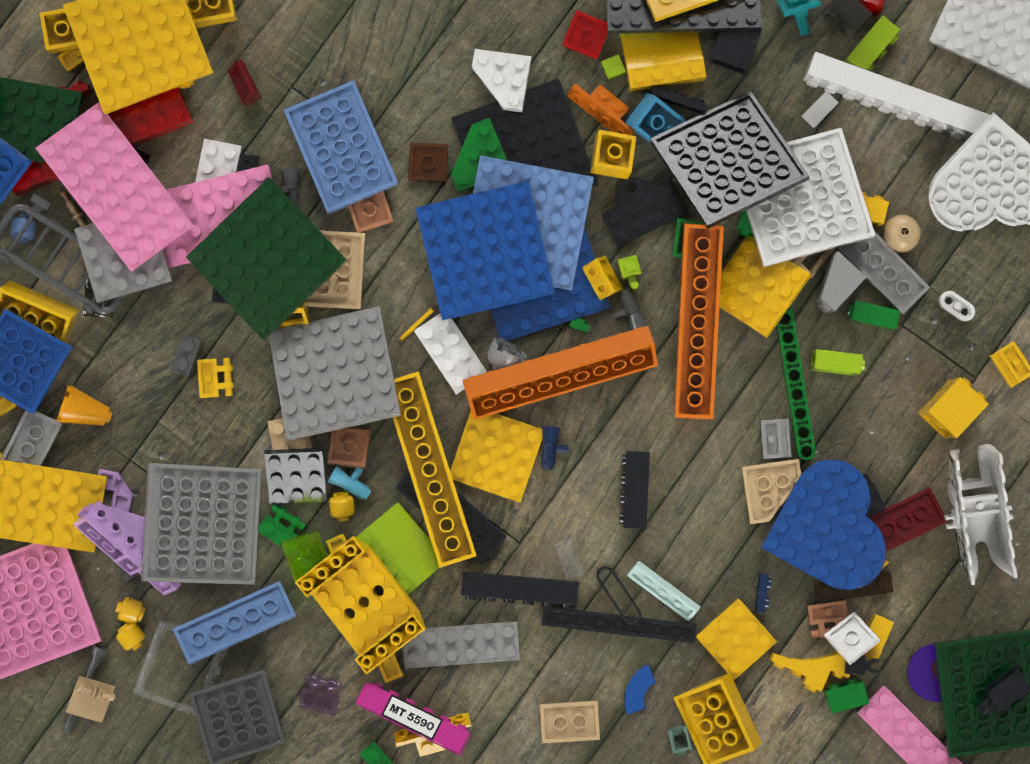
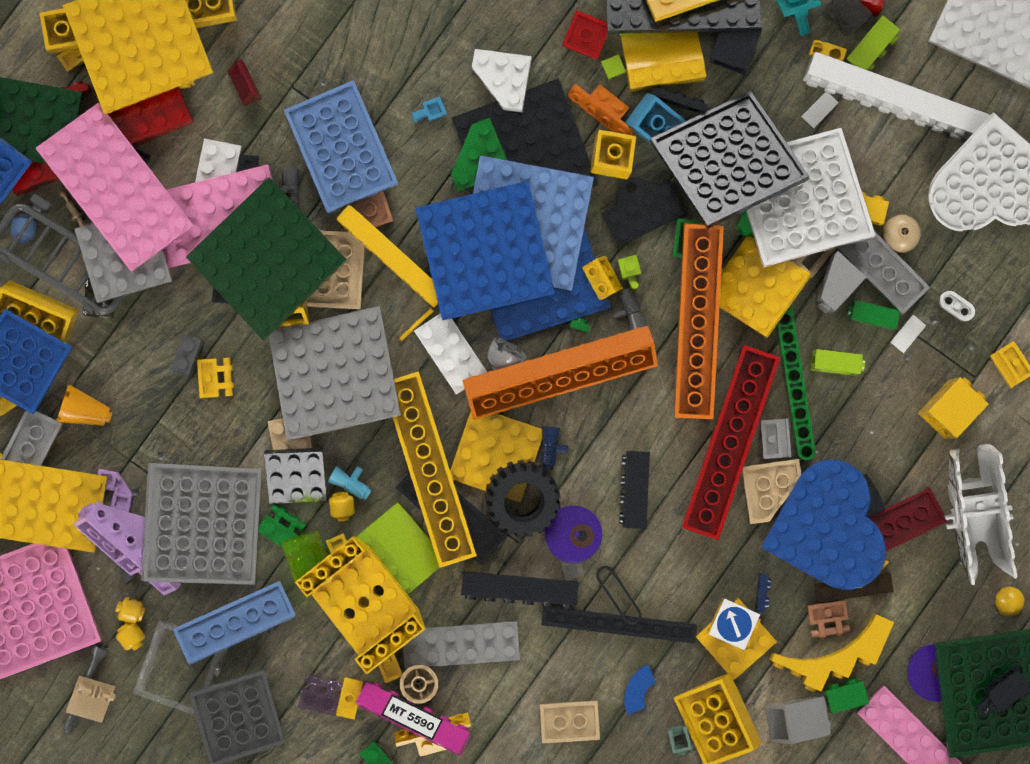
nougat tile [327,427,370,469] -> none
reddish brown tile [408,142,448,183] -> none
light aqua plate [627,561,700,621] -> none
white tile [824,612,880,665] -> none
black plate [844,655,879,675] -> none
none -> yellow beam [336,205,438,308]
none -> yellow plate [336,677,364,720]
none -> tan cylinder [400,665,438,704]
none -> dark azure plate [412,96,447,123]
none -> black tyre [485,460,561,538]
none -> dark purple tile [545,506,602,563]
none -> red brick [680,345,780,540]
none -> piece [707,598,761,650]
none -> light grey slope [765,696,831,744]
none -> yellow leg [808,40,847,62]
none -> white sticker [890,315,926,353]
none -> yellow hair [995,586,1025,617]

